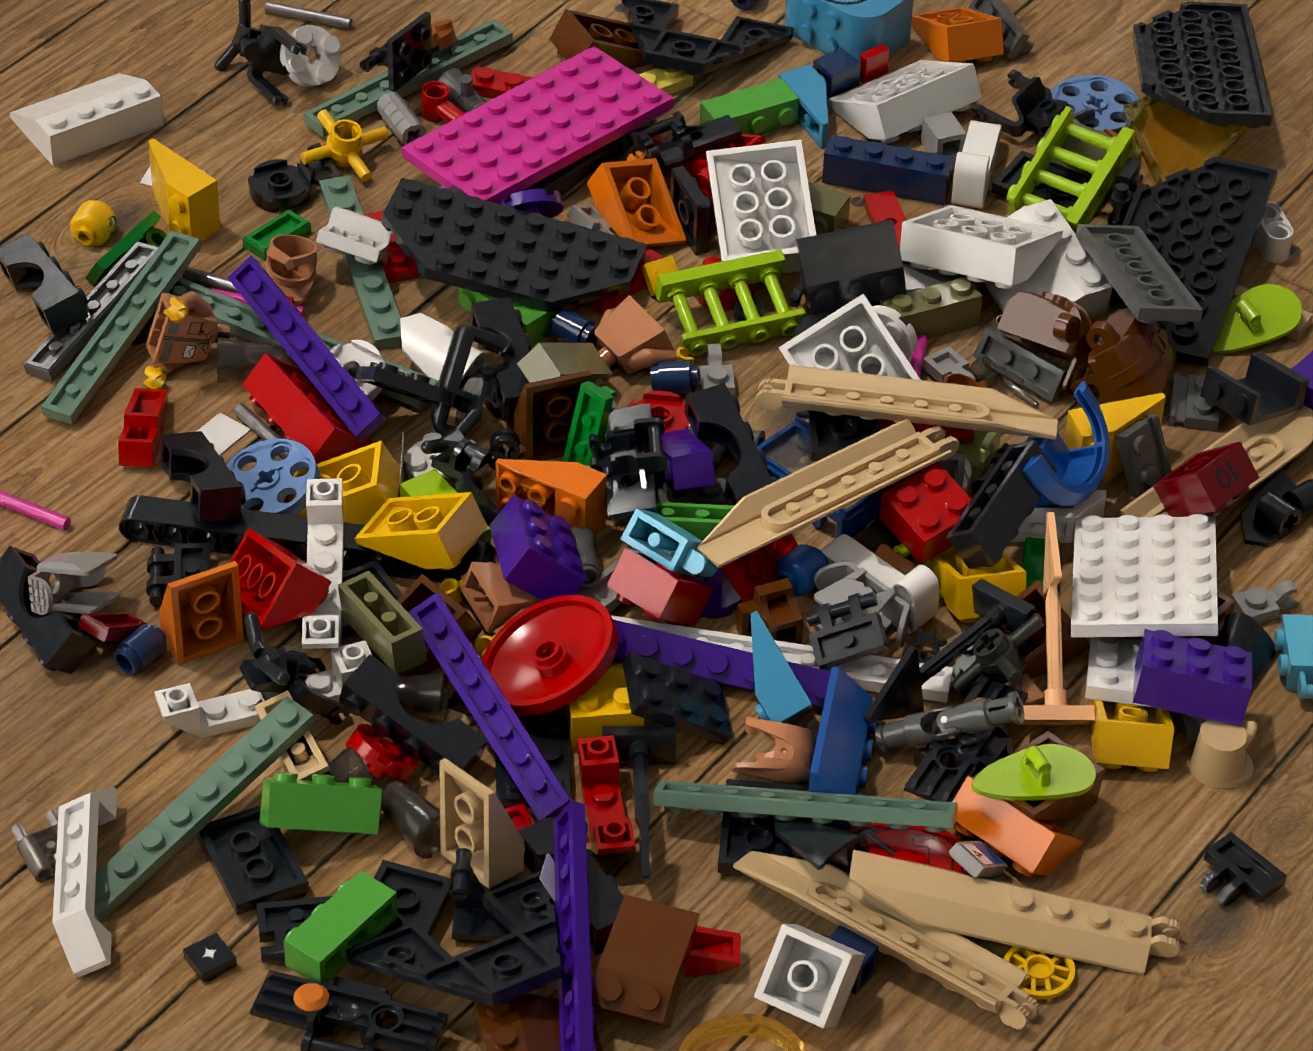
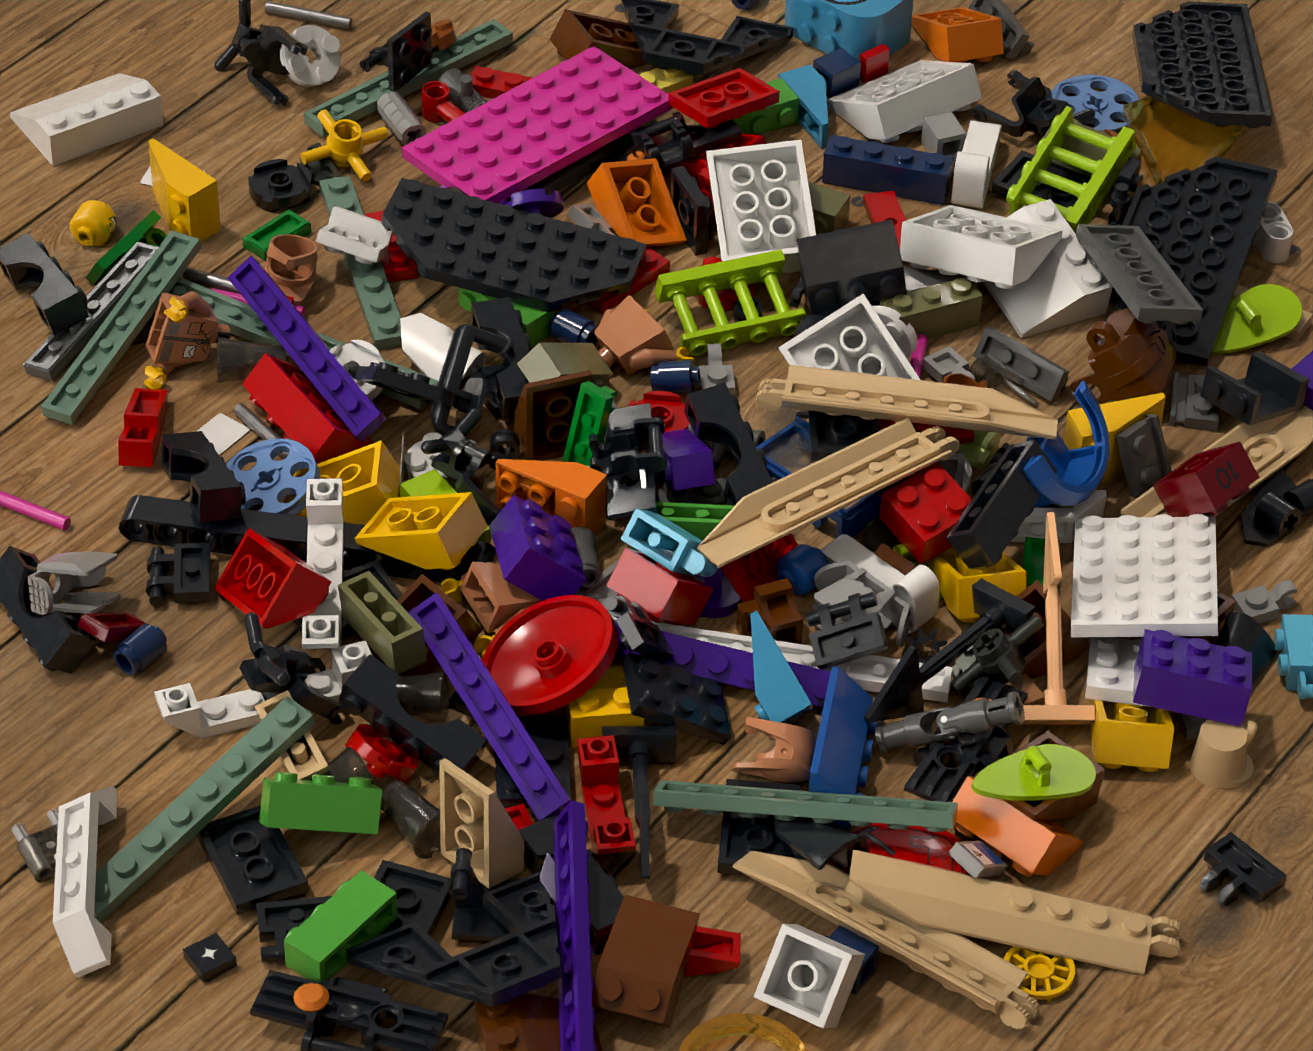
orange slope [159,561,244,665] -> none
yellow plate [640,255,678,297] -> none
piece [996,292,1100,396] -> none
none -> black plate [604,596,674,663]
none -> red plate [668,68,780,128]

